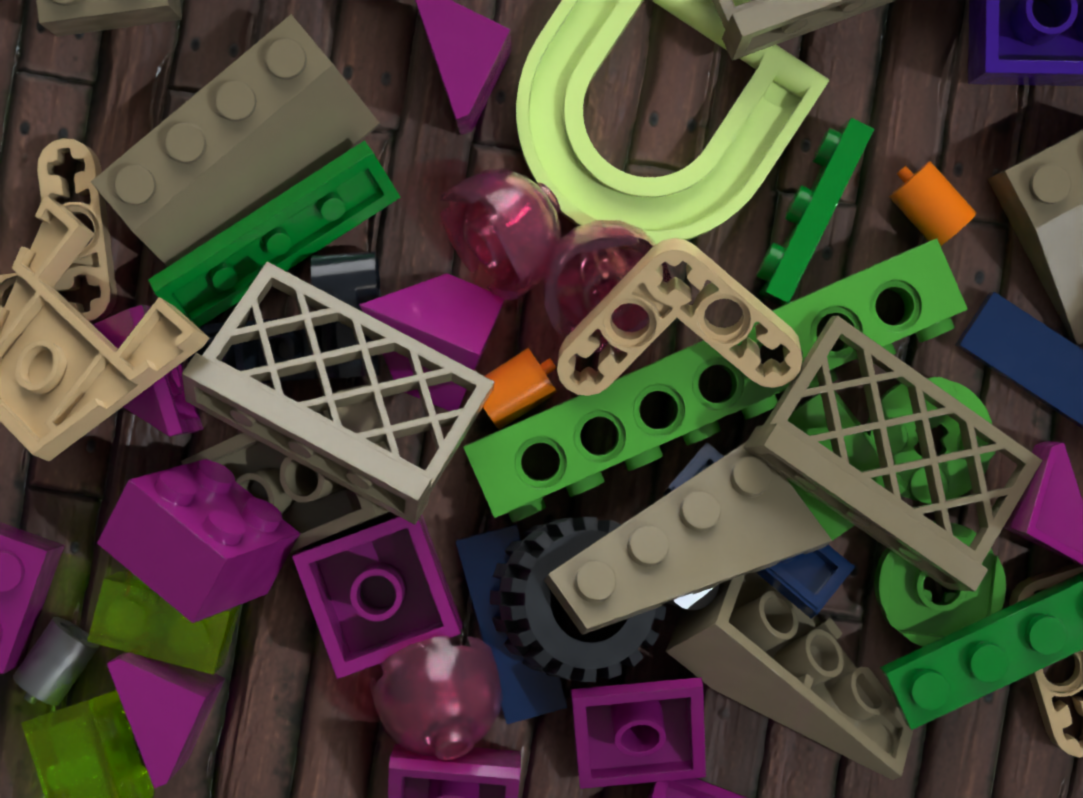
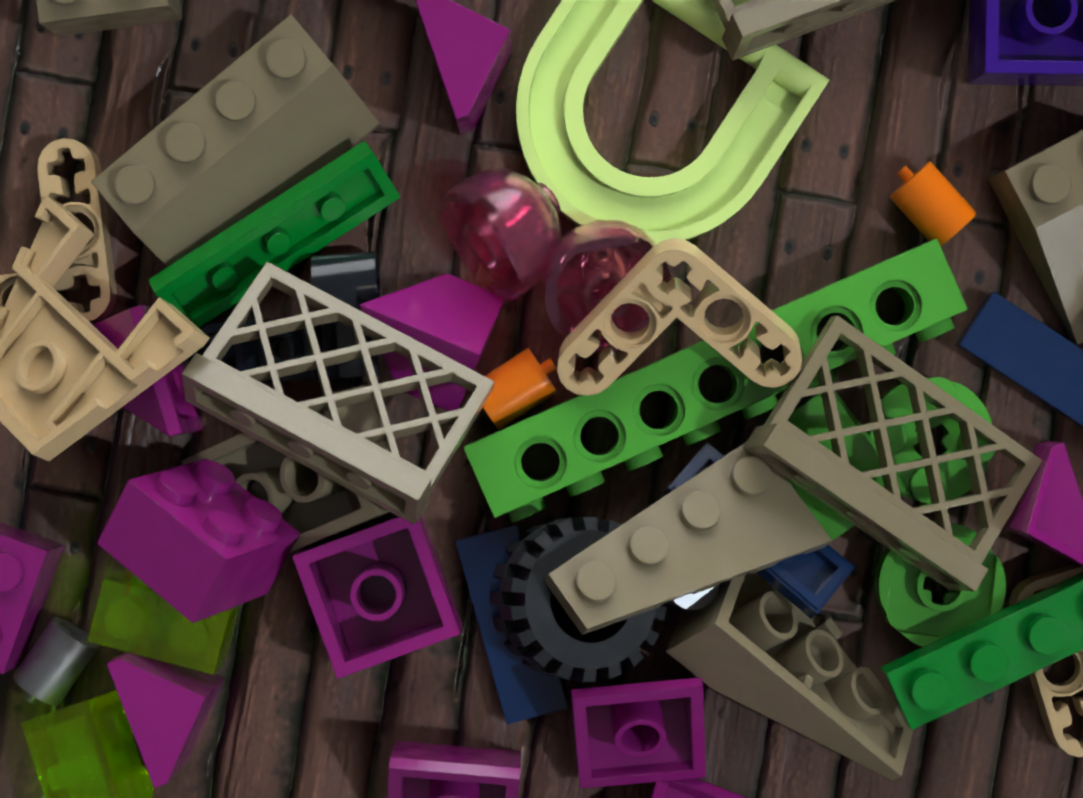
clear pink cylinder [369,636,503,760] -> none
green plate [756,117,874,306] -> none

